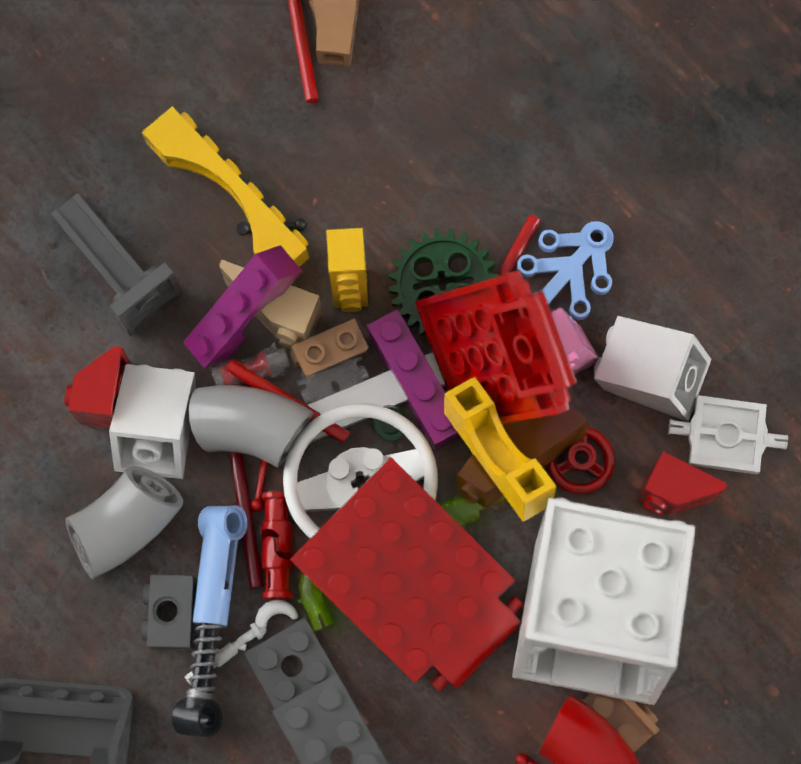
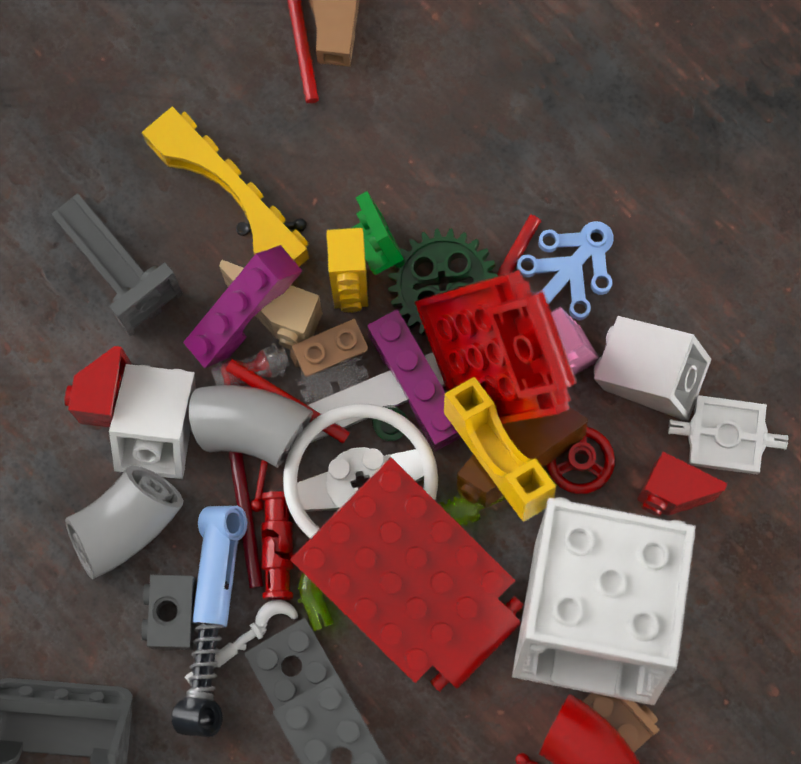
none -> green bracket [352,191,404,275]

